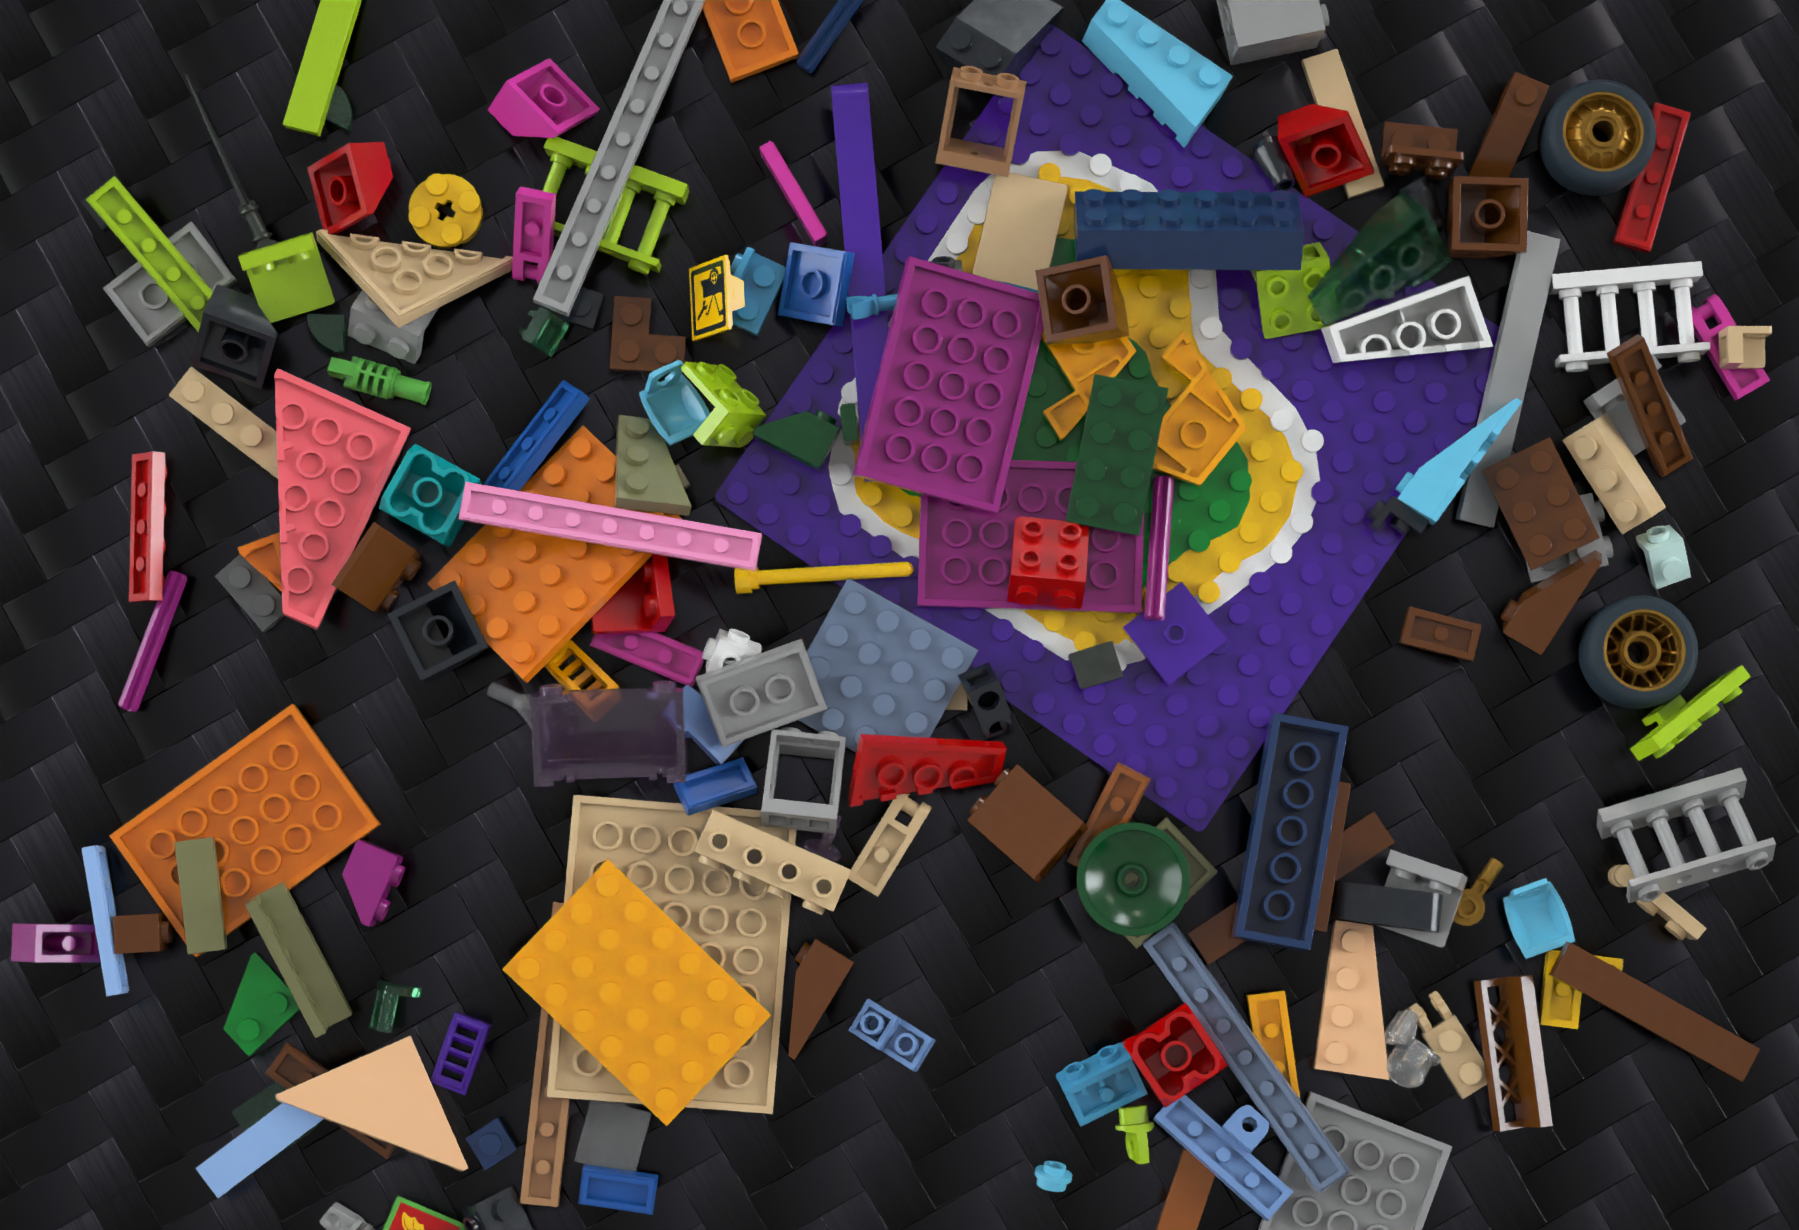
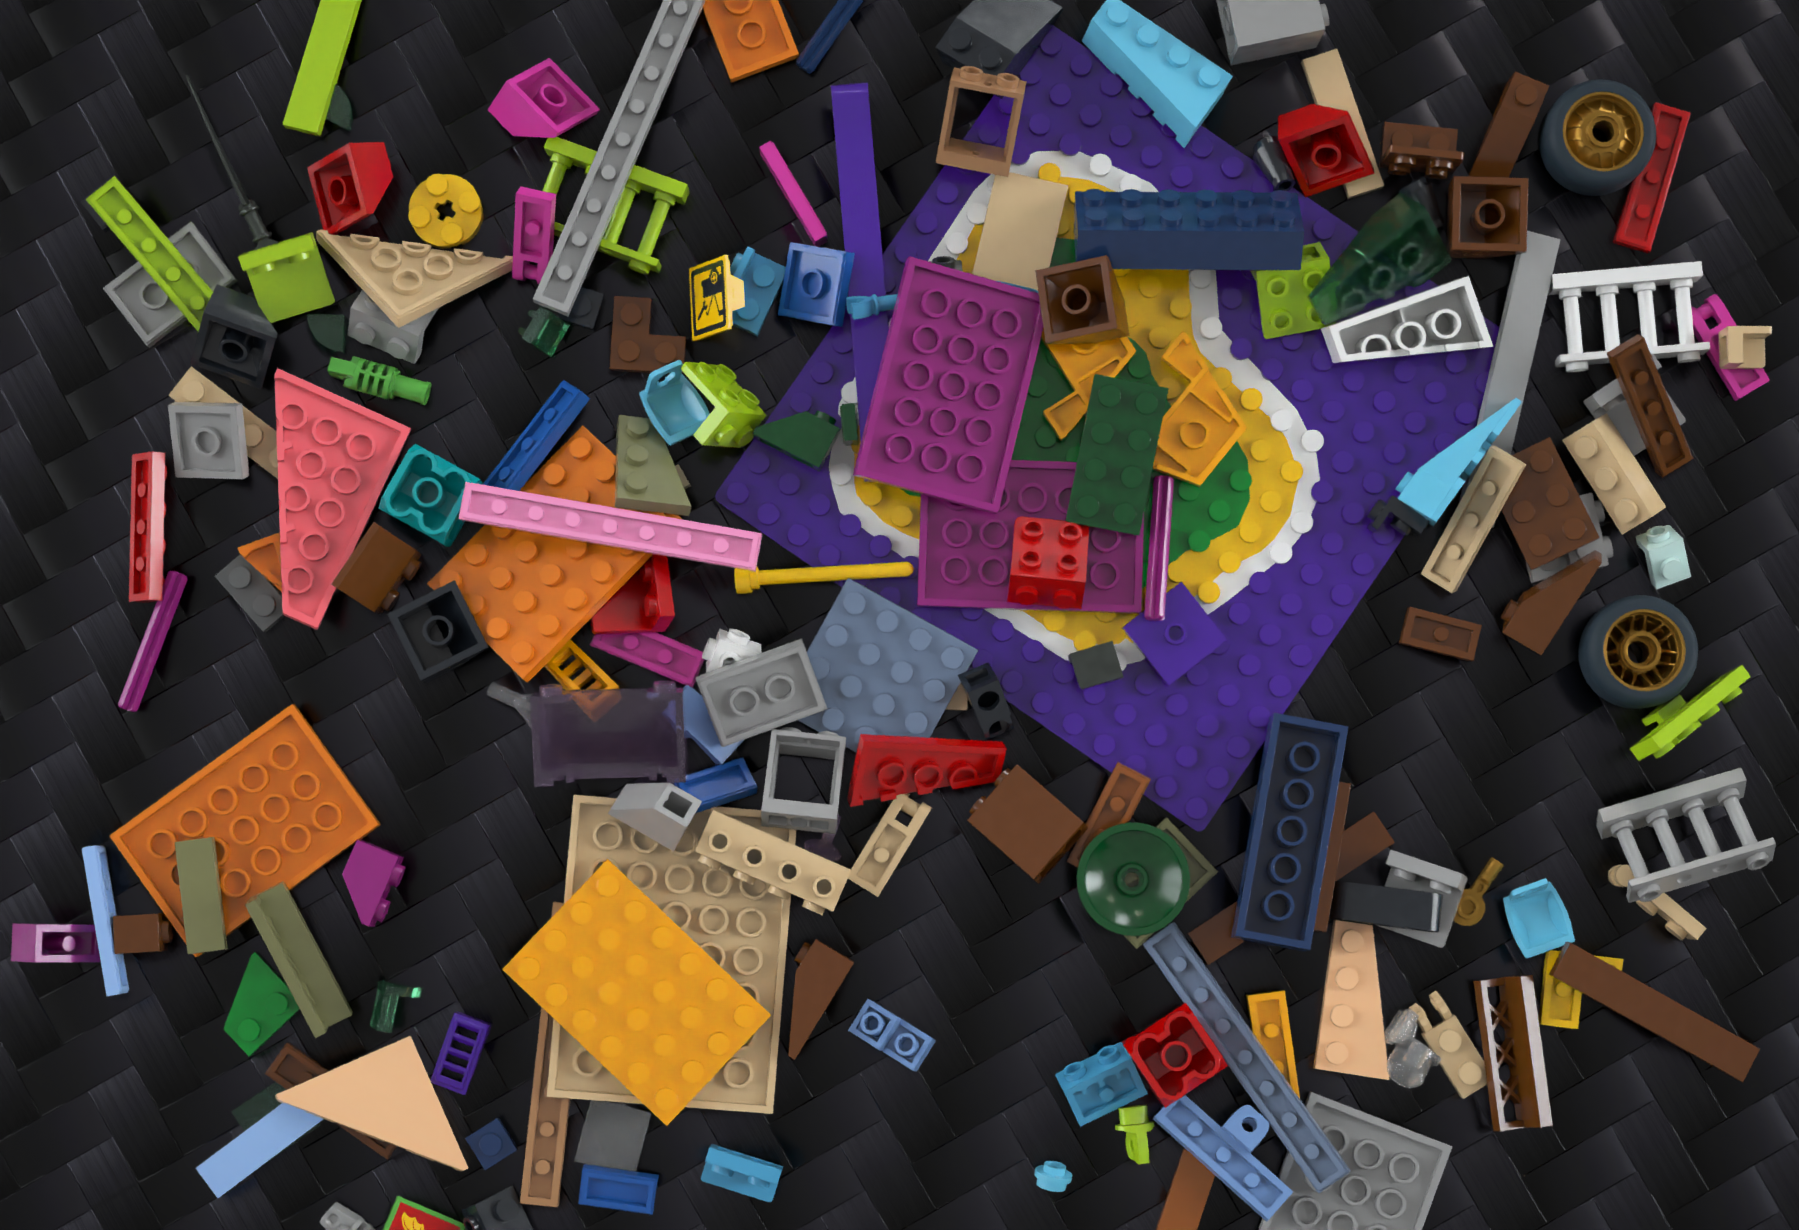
none -> light grey plate [168,402,249,479]
none -> light grey slope [608,782,702,851]
none -> dark azure bracket [701,1144,783,1202]
none -> tan plate [1421,445,1526,593]

